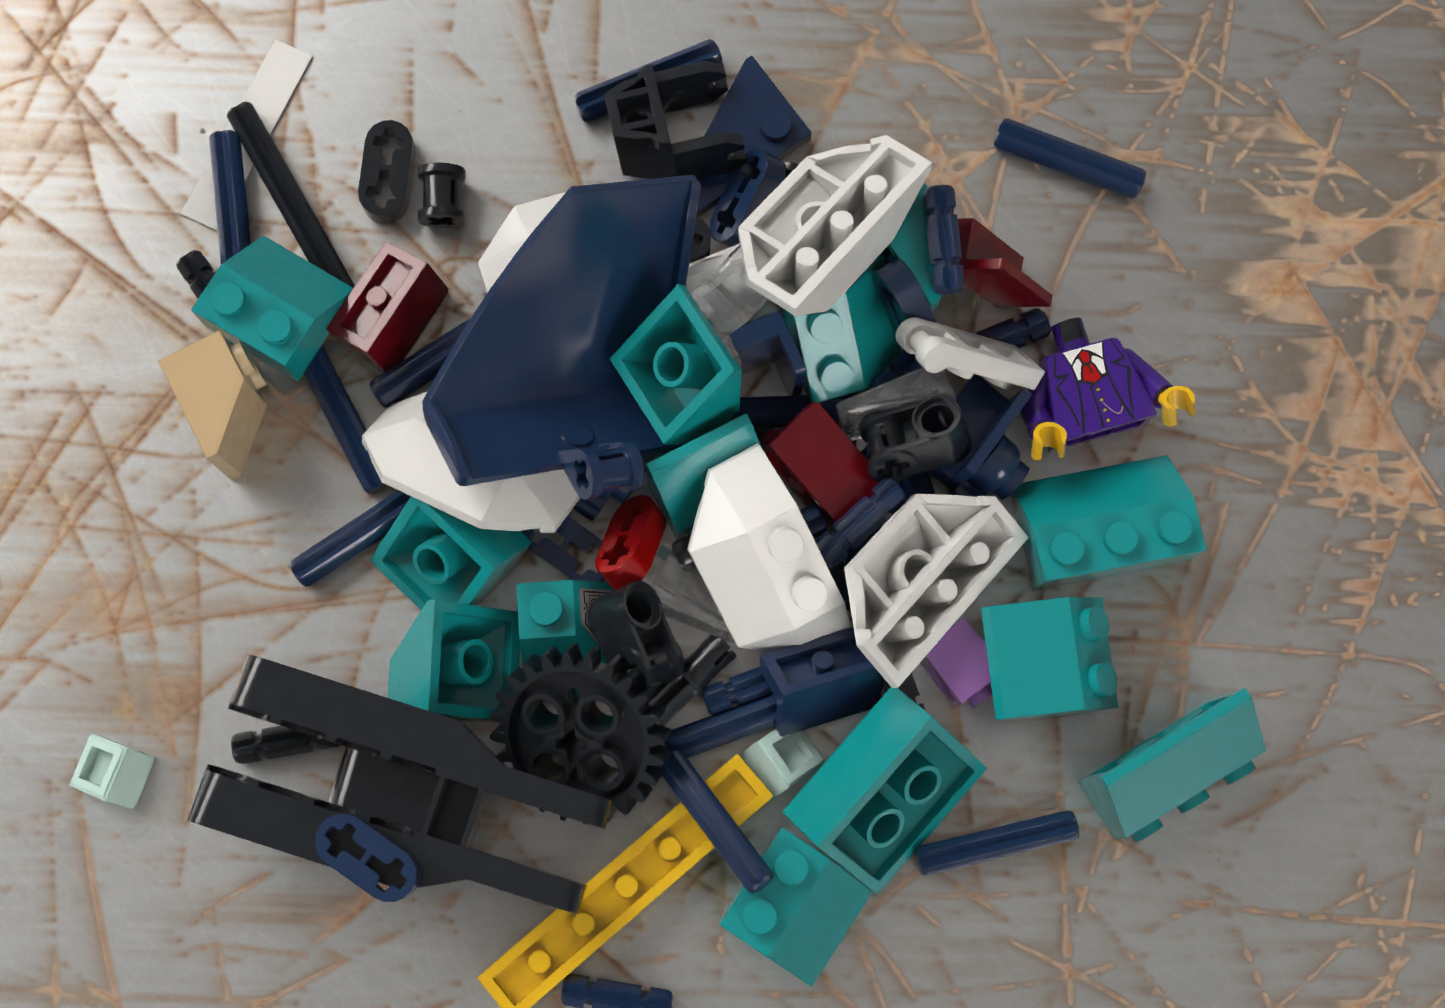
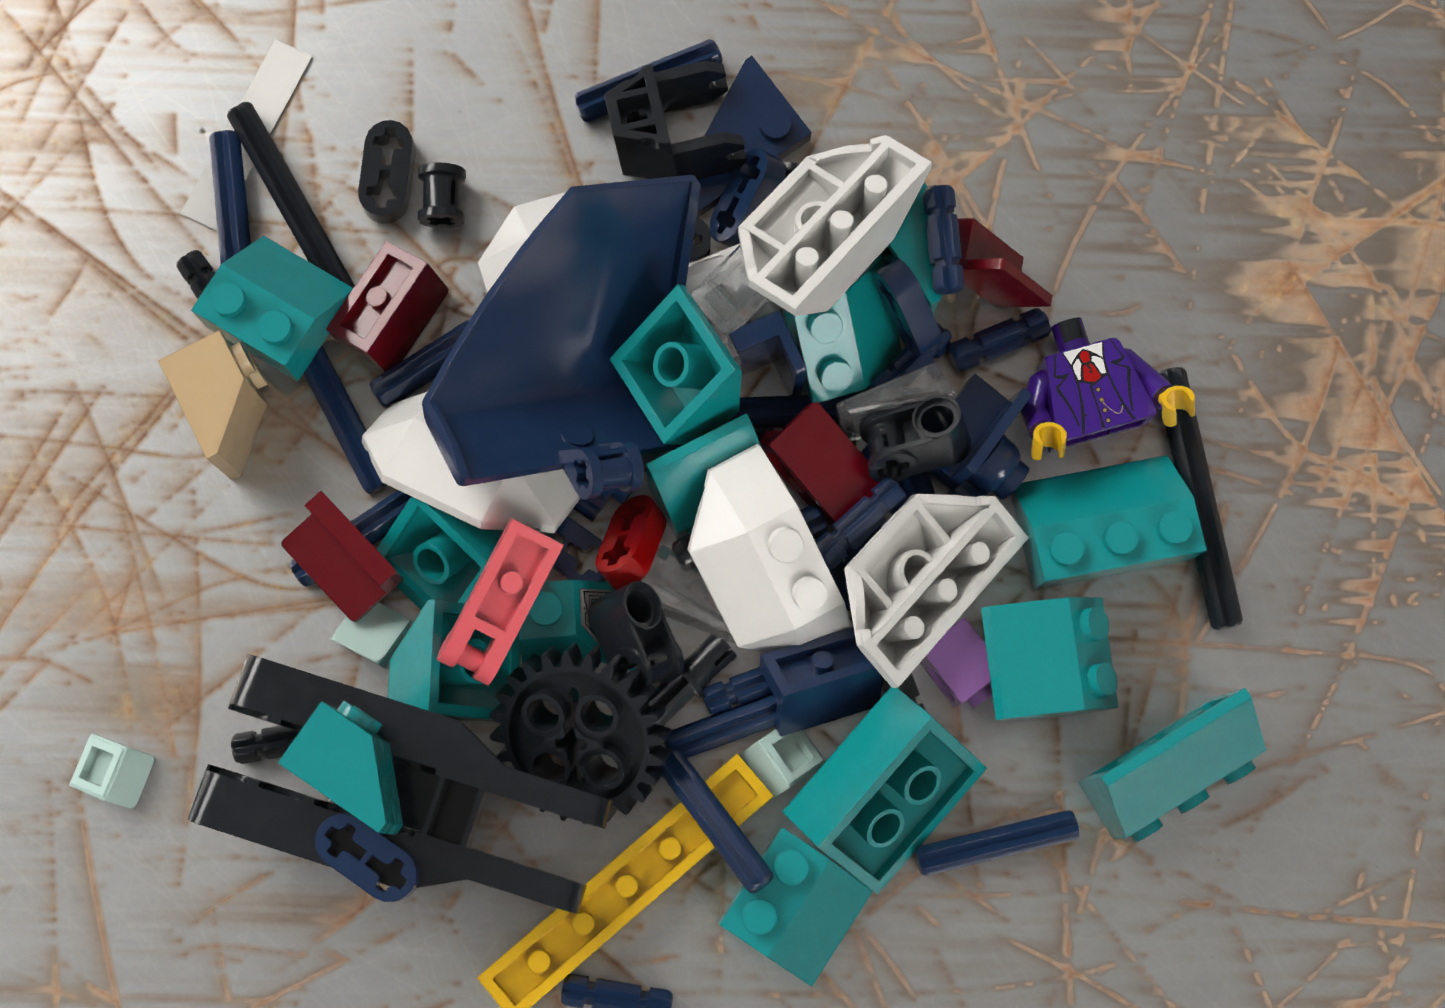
white plate [896,317,1045,390] -> none
dark blue axle [994,118,1146,198] -> none
none -> teal slope [278,700,403,835]
none -> dark red panel [281,491,404,622]
none -> light aqua slope [331,603,412,668]
none -> coral plate [436,518,564,686]
none -> black axle [1159,367,1243,630]

